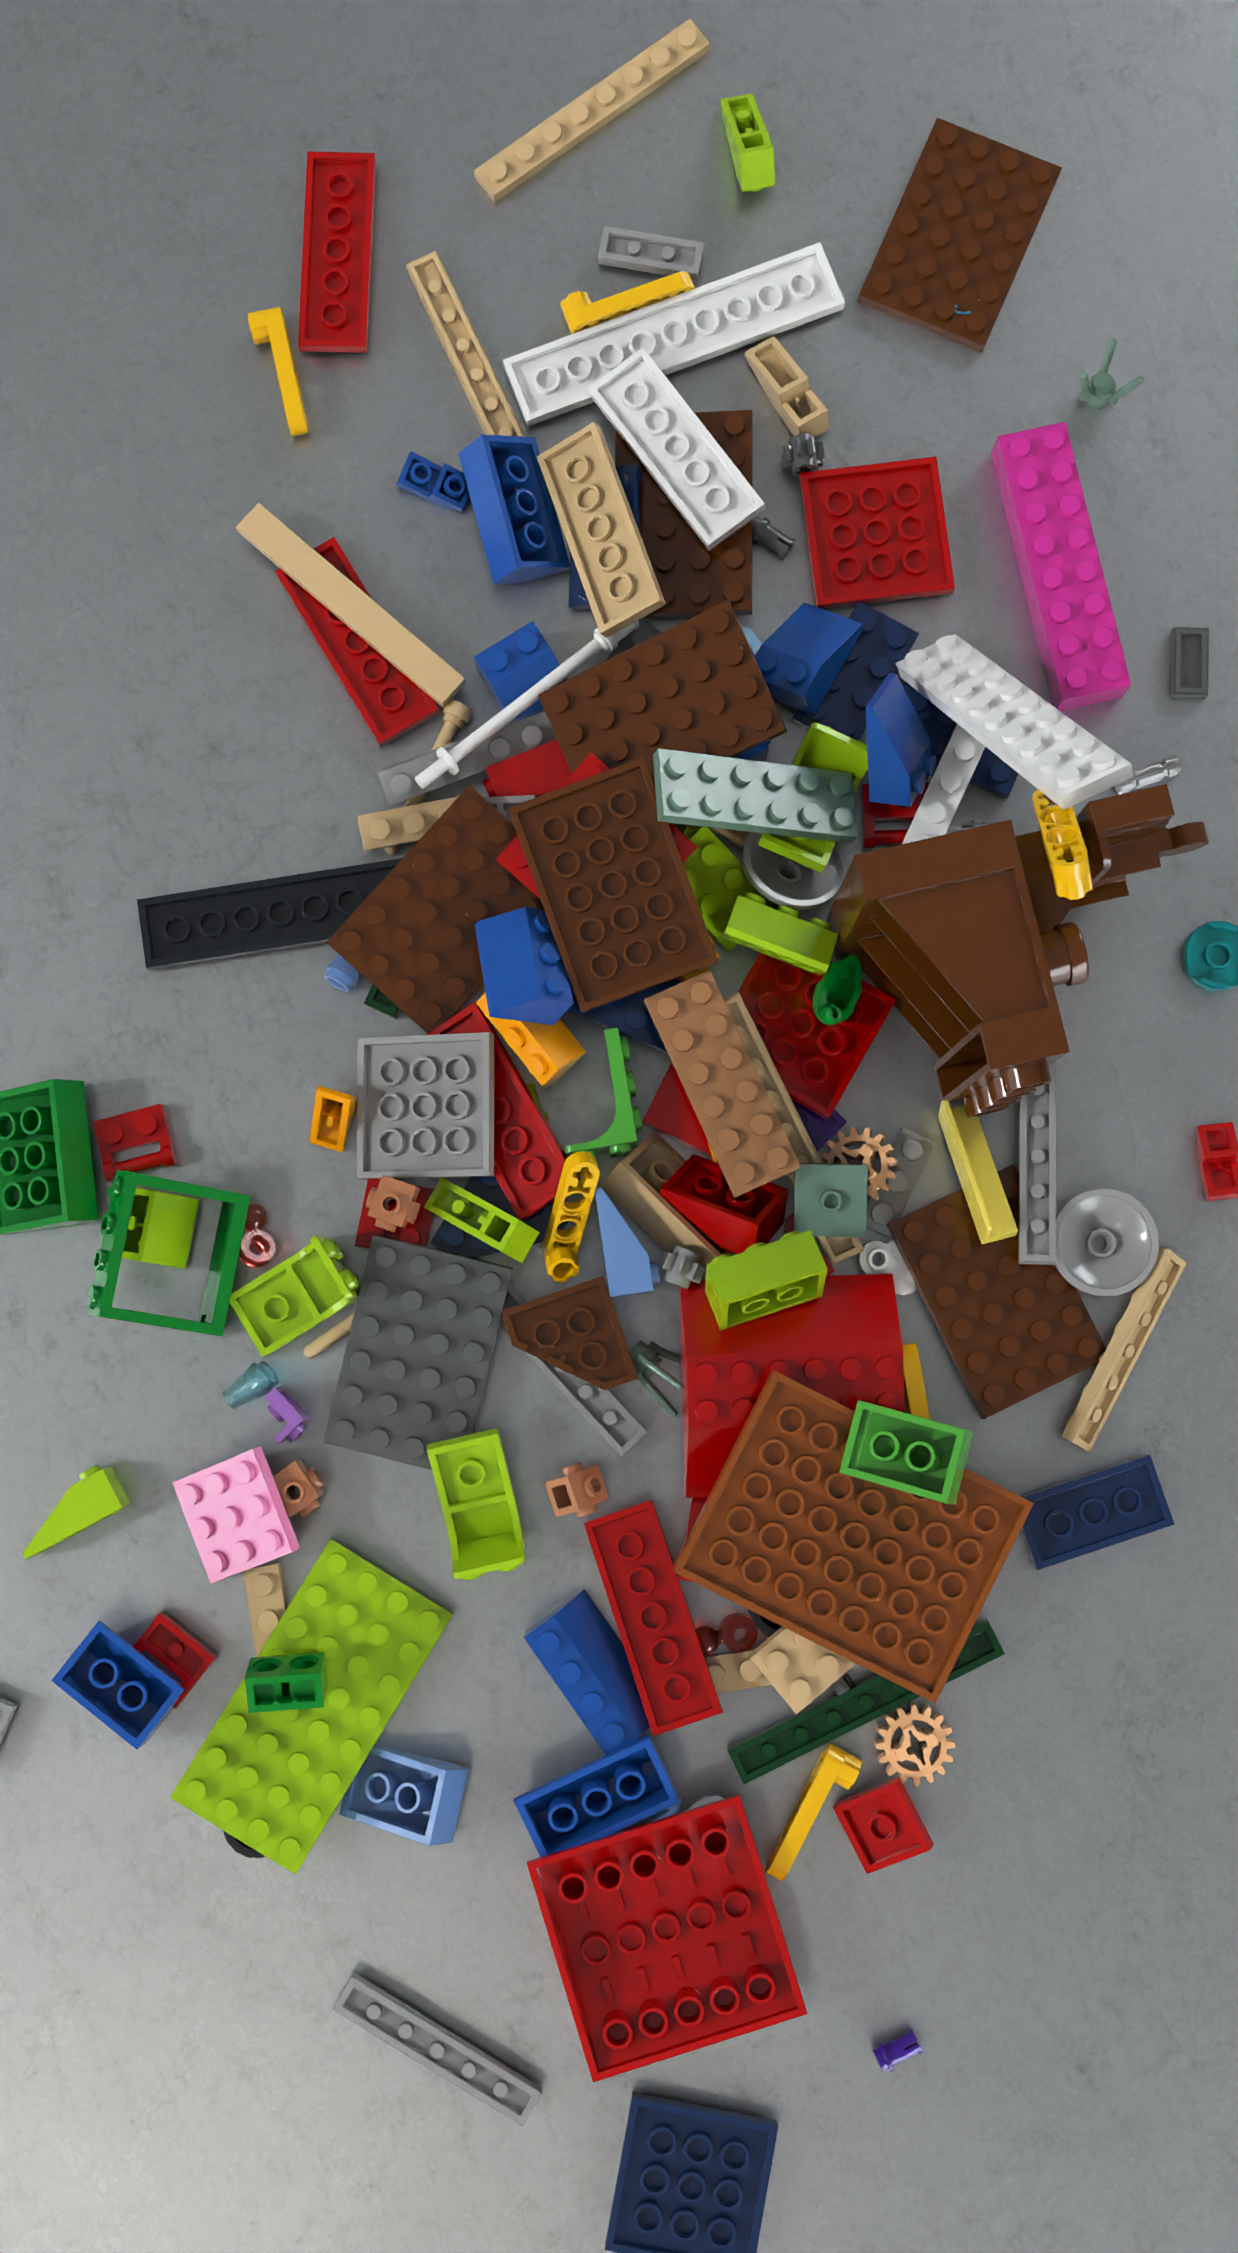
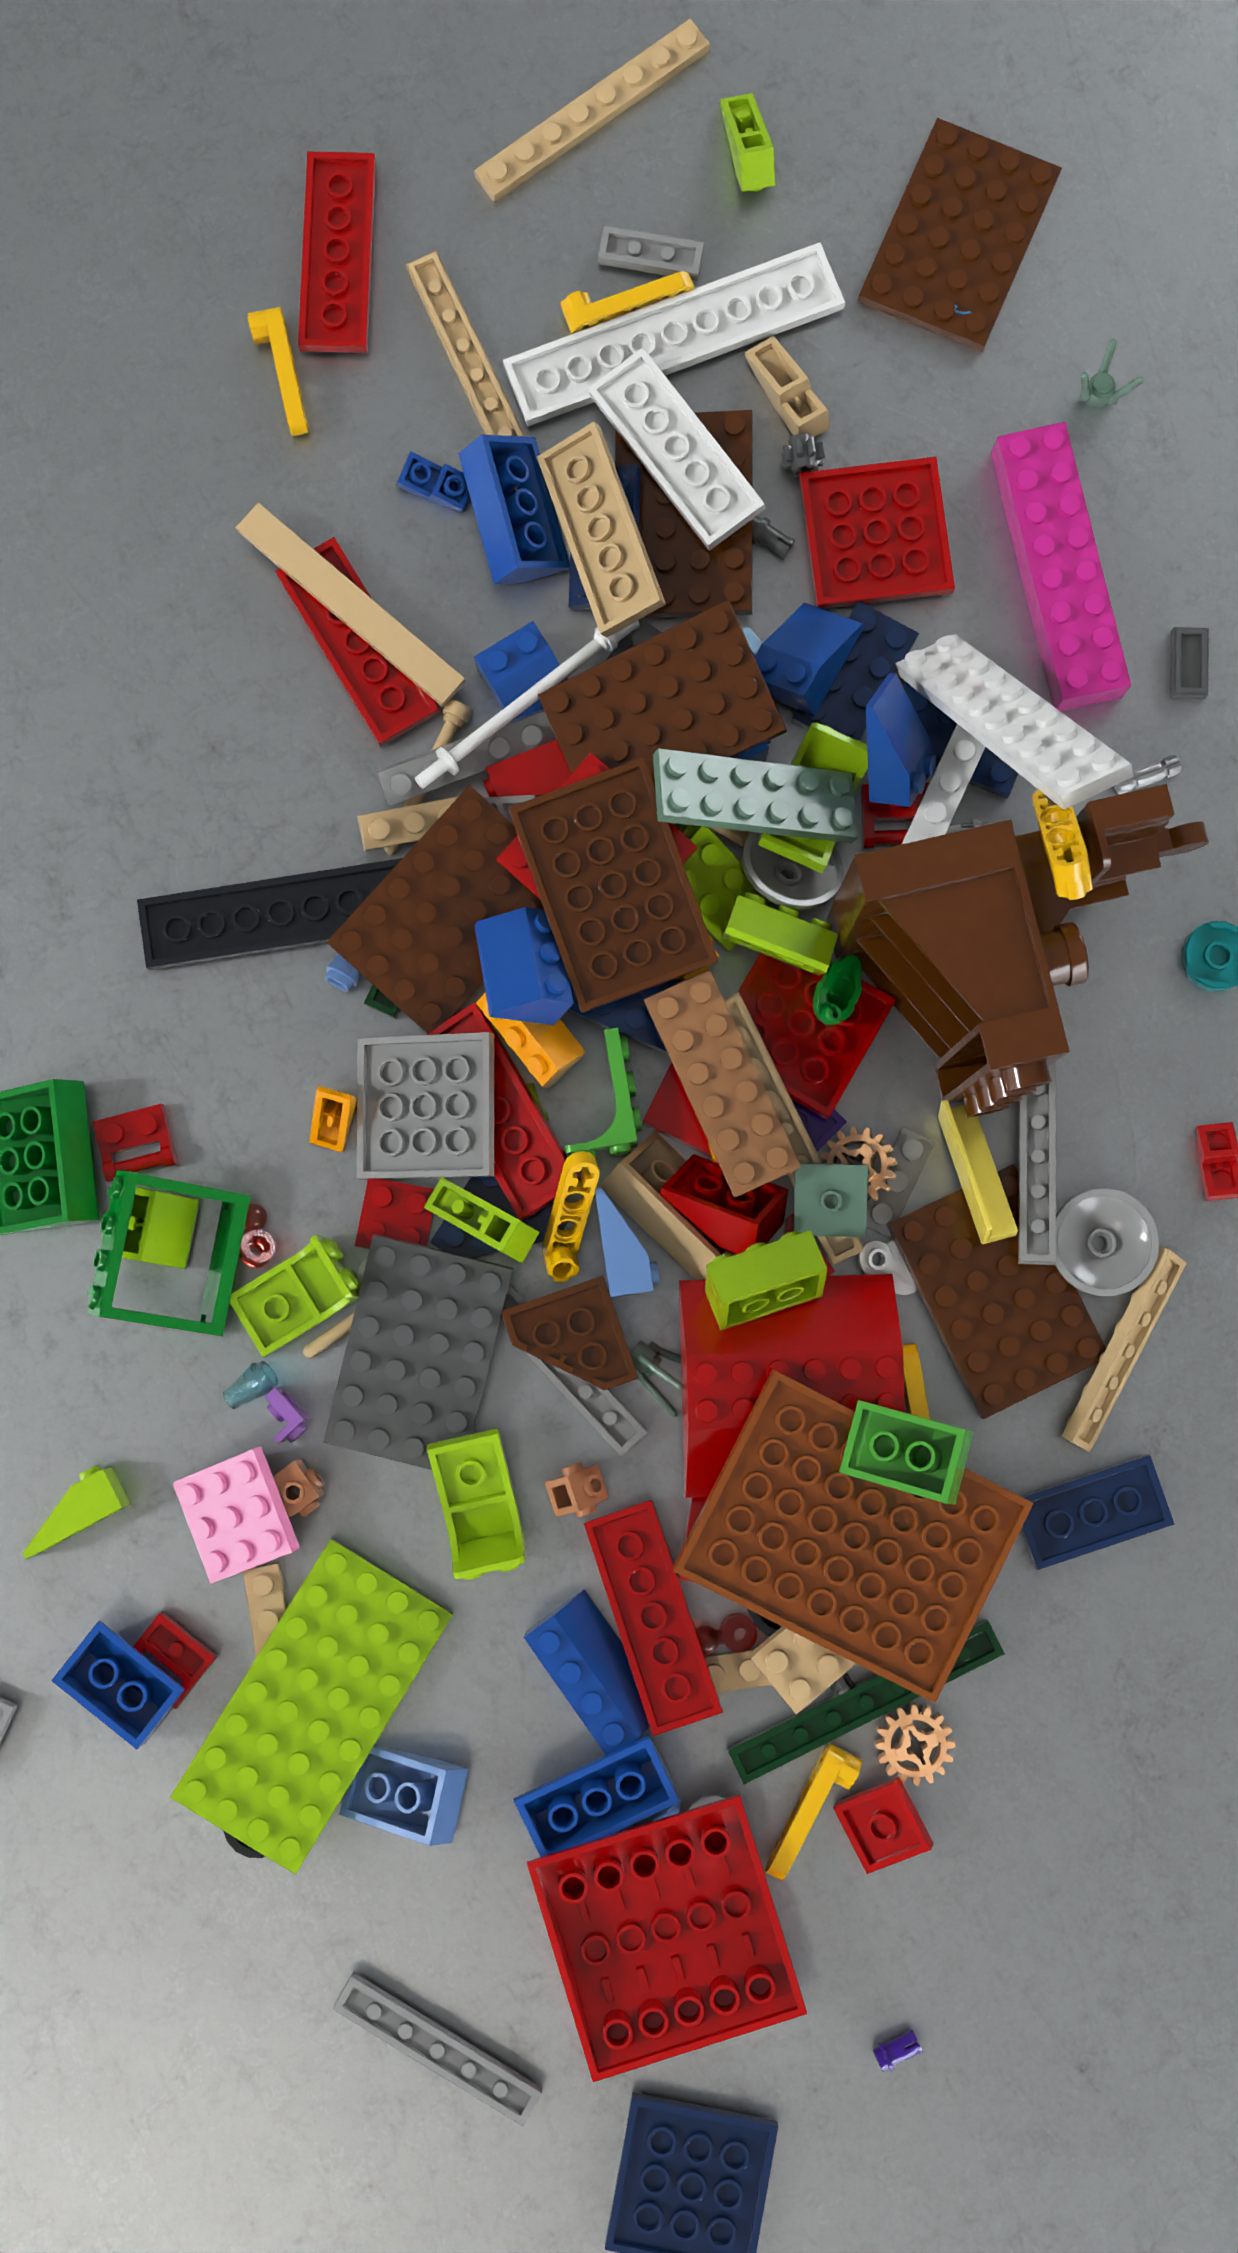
green brick [245,1652,328,1713] -> none
nougat brick [365,1174,420,1233] -> none
light grey gear [658,1246,706,1290] -> none

